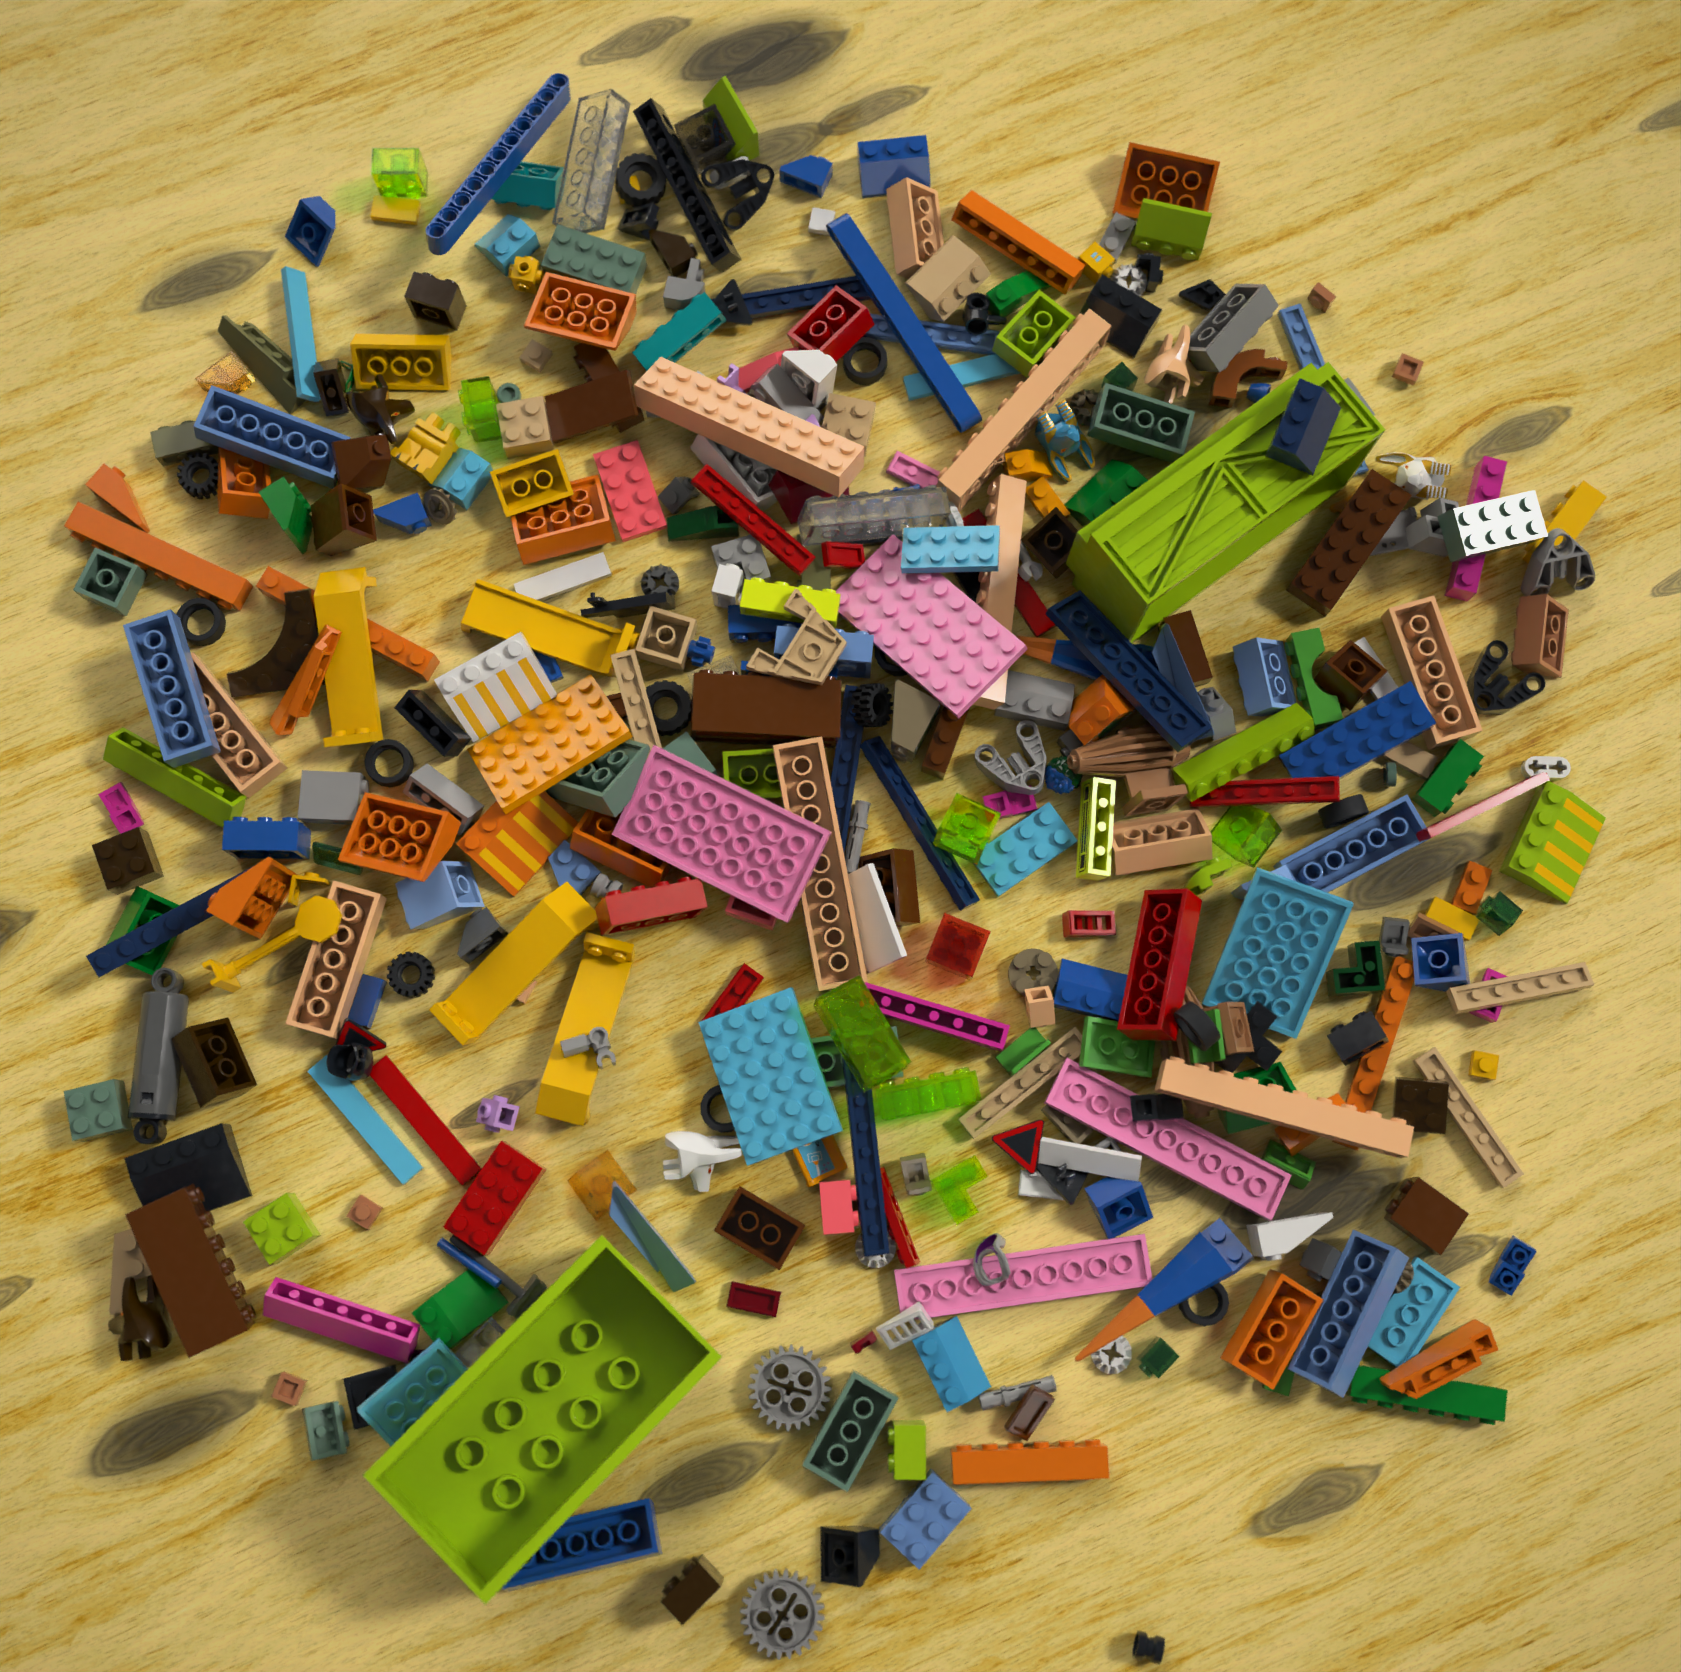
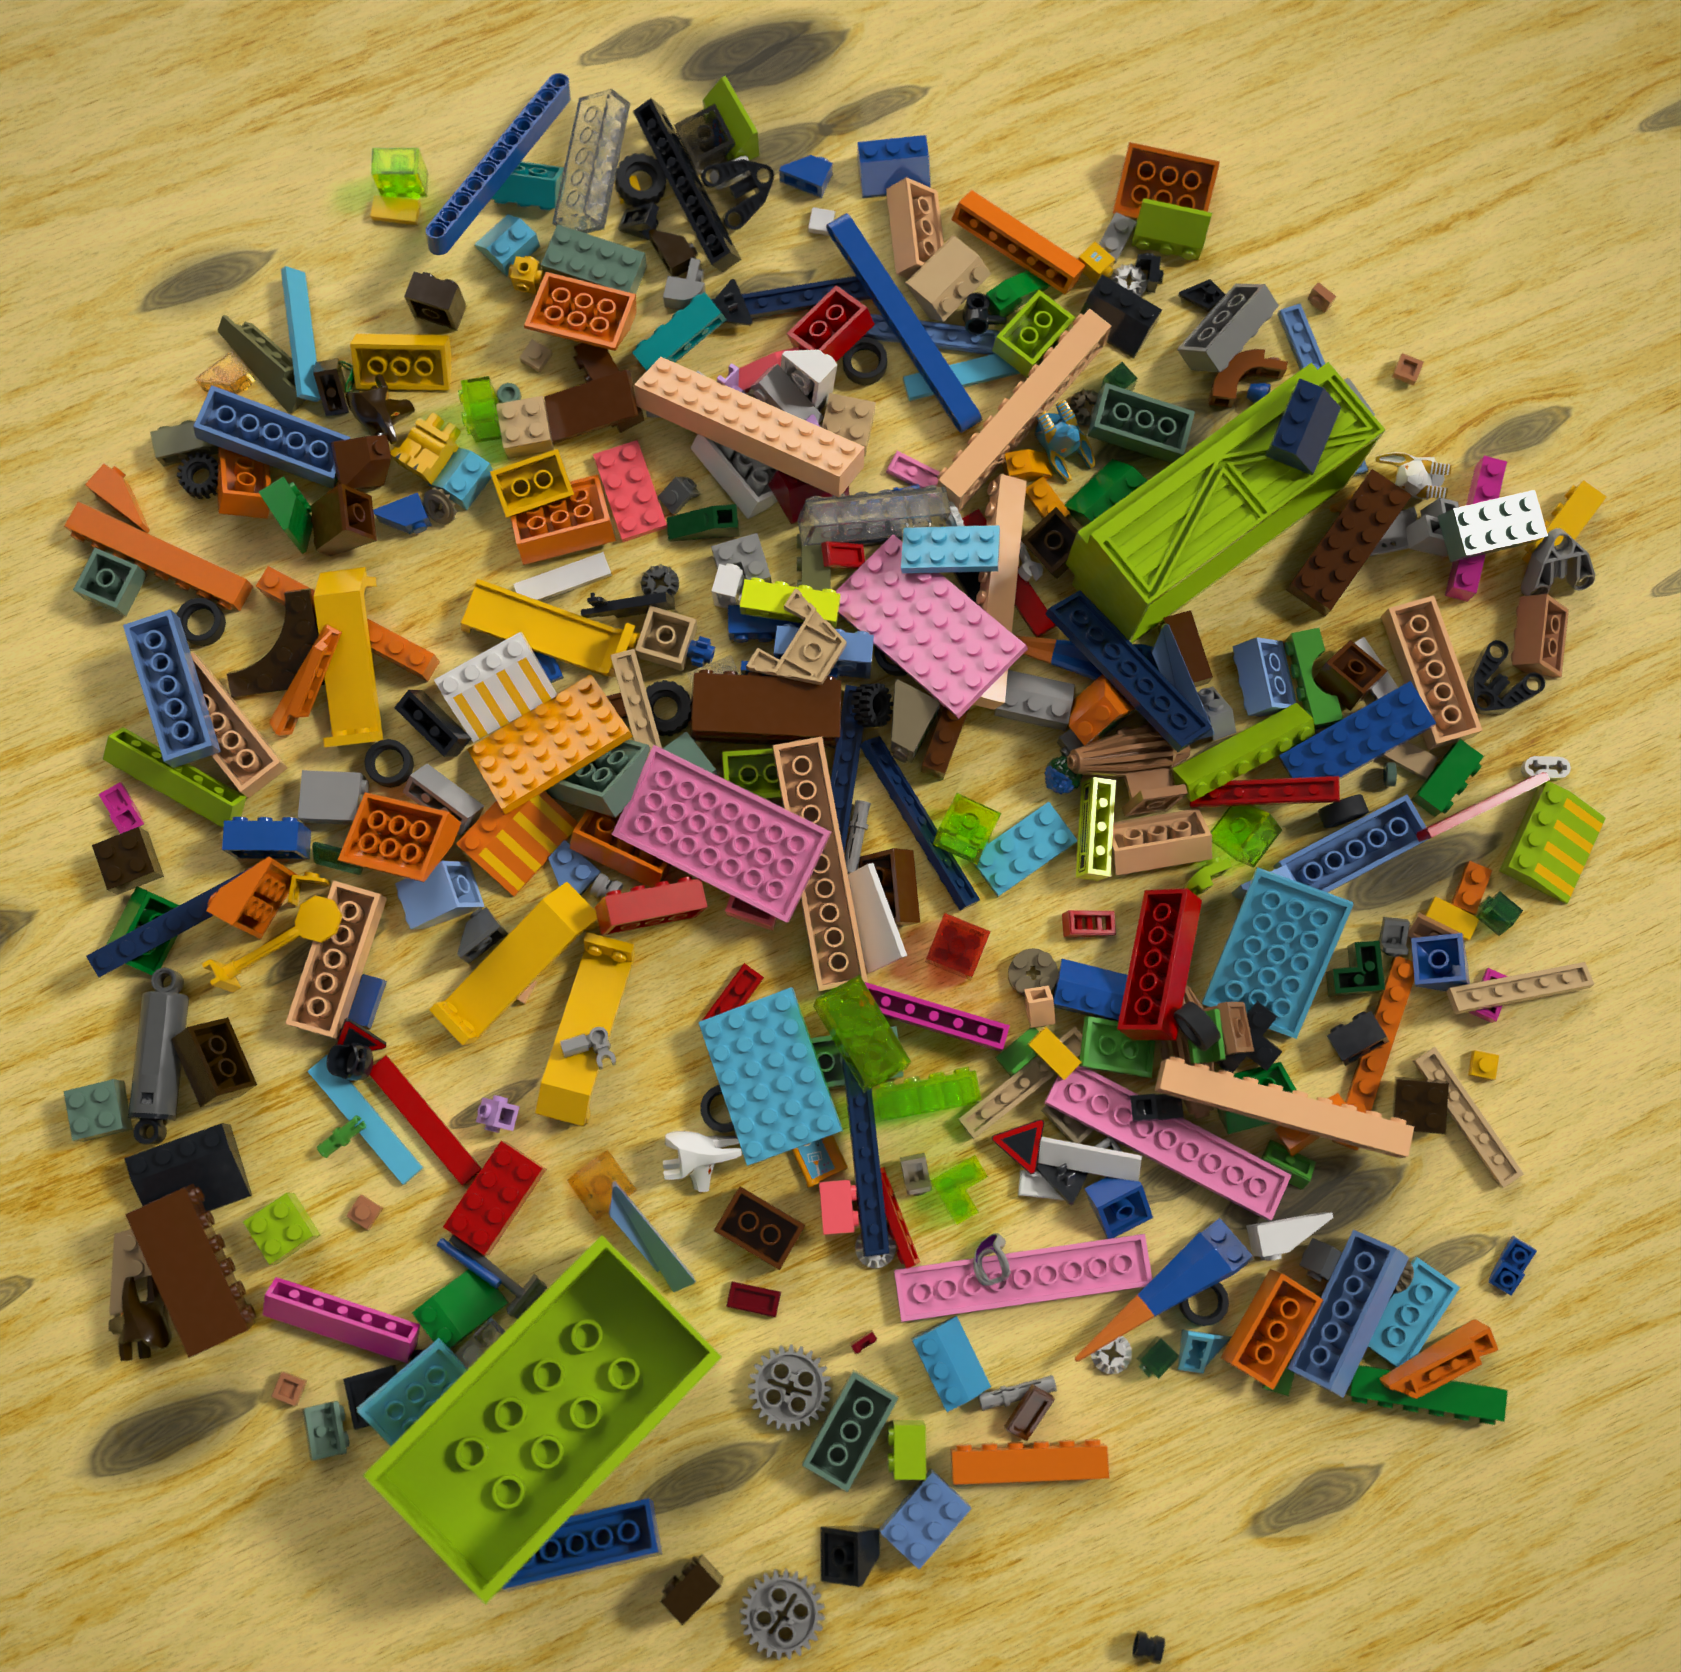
blue slope [285,196,335,267] -> none
black tyre [387,951,435,998] -> none
red tile [691,464,816,576] -> none
white slope [876,1301,934,1350] -> none
light grey connector [975,720,1047,795] -> none
dark pink slope [983,785,1038,820] -> none
light nougat piece [1144,325,1204,404] -> none
reddish brown brick [1384,1177,1469,1255] -> none
none -> bright green pin [317,1115,366,1158]
none -> yellow tile [1027,1027,1082,1080]
none -> medium azure slope [1178,1329,1231,1373]

